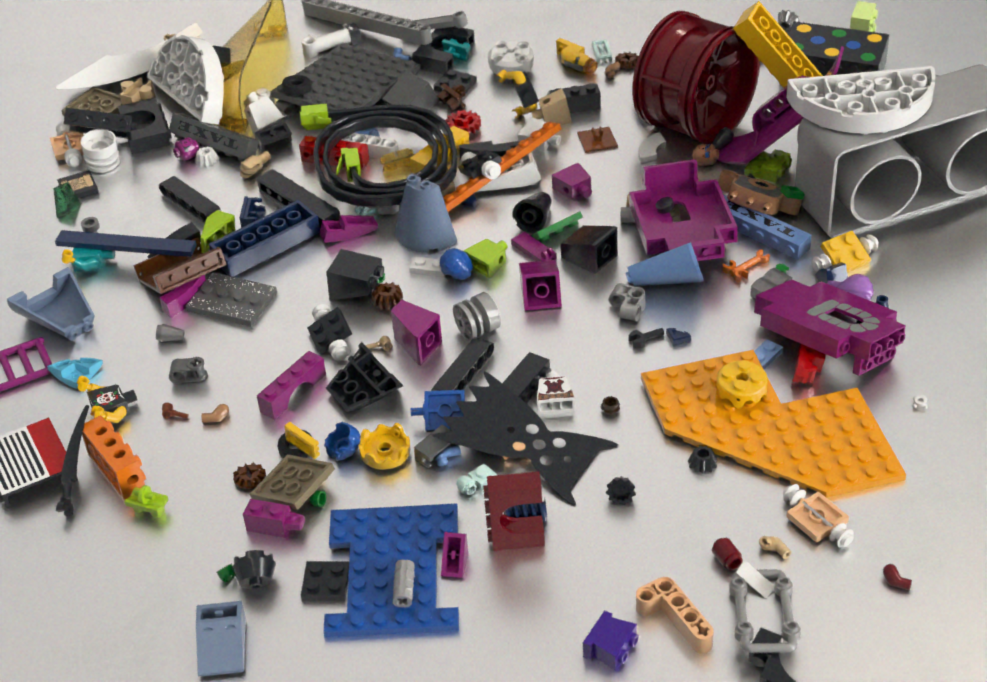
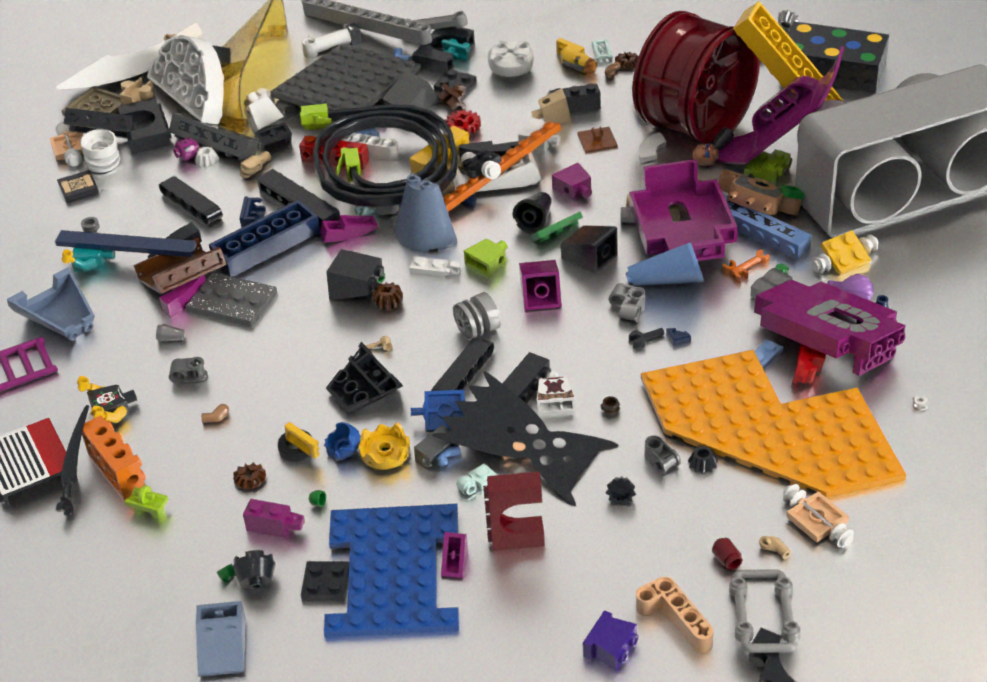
medium azure brick [47,358,103,389] -> none
clear green slope [53,182,81,219] -> none
copper hand [162,403,189,419] -> none
lime slope [200,210,236,253] -> none
dark tan plate [250,454,335,510] -> none
magenta arch [256,351,326,420] -> none
black tyre [282,75,311,95] -> none
black plate [307,304,352,360] -> none
clear yellow hinge [380,148,415,172] -> none
magenta slope [391,300,442,365] -> none
light grey axle [393,560,415,608] -> none
blue hair [439,248,473,280] -> none
torso [496,70,539,118] -> none
dark blue piece [504,497,547,523] -> none
magenta hinge [511,231,557,261] -> none
black tile [656,197,675,214] -> none
yellow plate [716,360,768,408] -> none
white sticker [736,562,775,598] -> none
white brick [787,66,936,135] -> none
tile [815,262,848,283] -> none
yellowish green brick [850,1,878,32] -> none
dark red arm [883,564,912,591] -> none
none -> dark grey piece [644,435,681,475]

